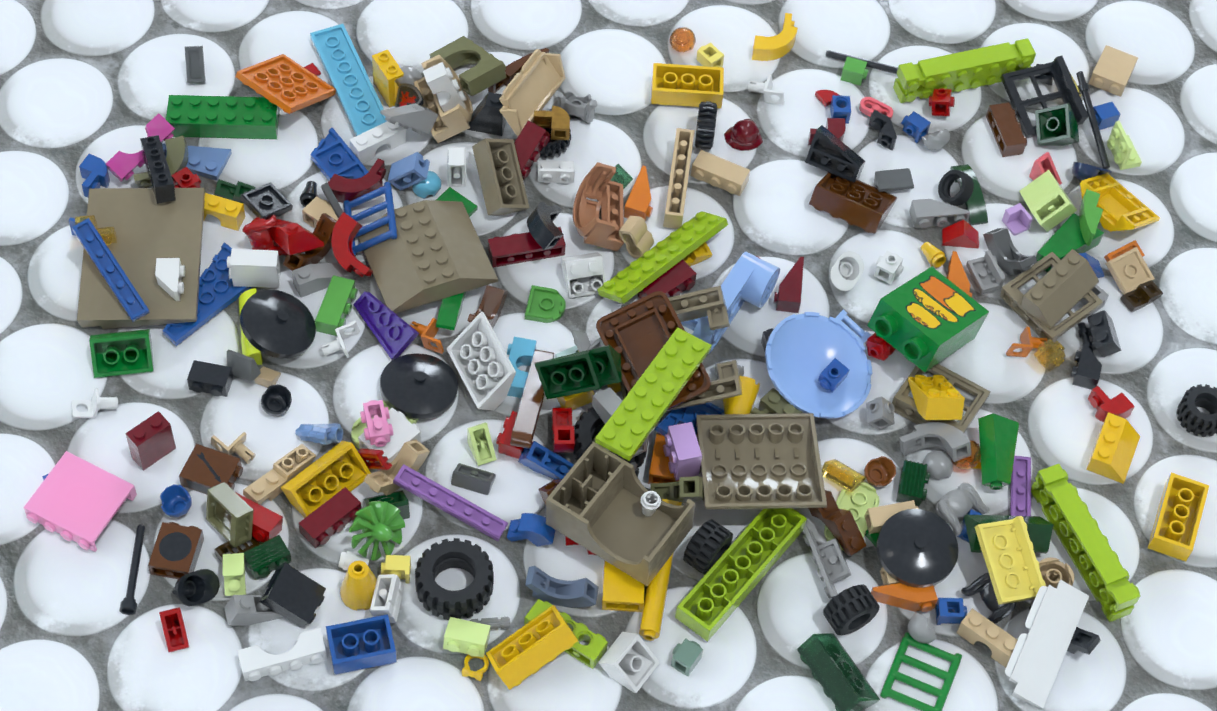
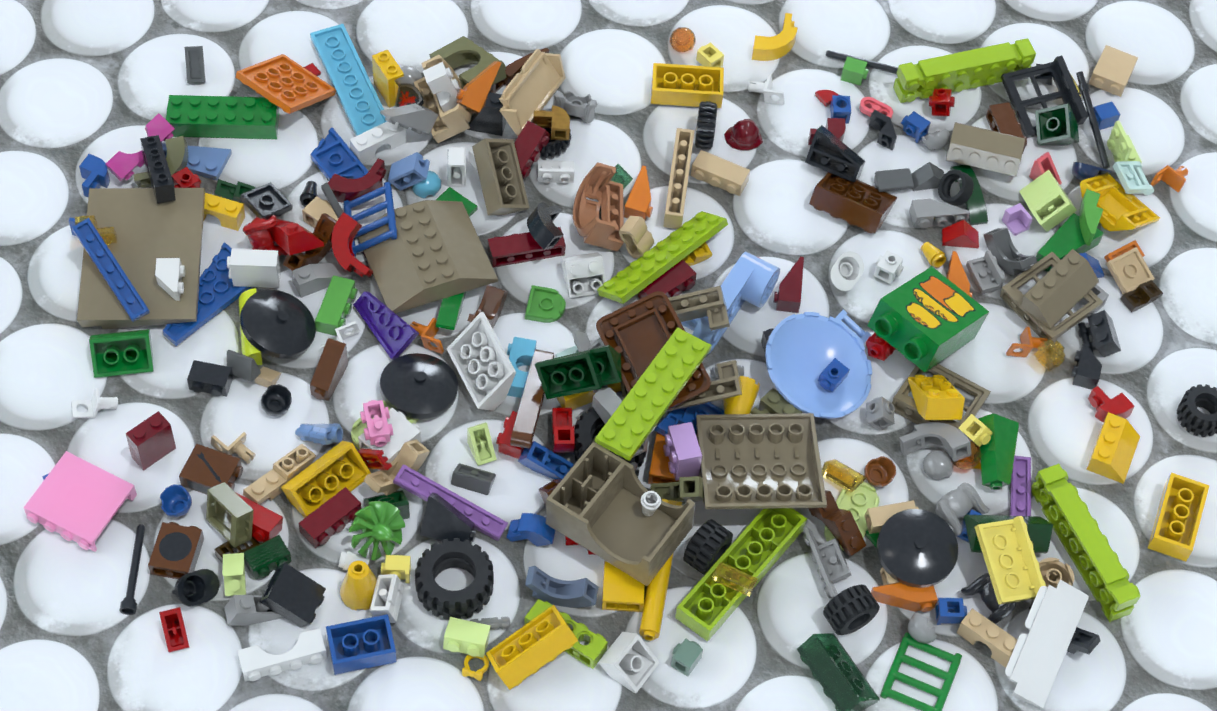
dark green brick [896,460,930,506] -> none
none -> reddish brown slope [310,338,348,401]
none -> black slope [420,492,477,542]
none -> orange slope [456,61,501,112]
none -> clear yellow slope [712,562,758,597]
none -> dark grey slope [911,162,944,191]
none -> dark tan slope [946,122,1025,177]
none -> light yellow brick [959,414,993,447]
none -> light aqua plate [1113,161,1154,196]
none -> orange bracket [1150,165,1188,192]

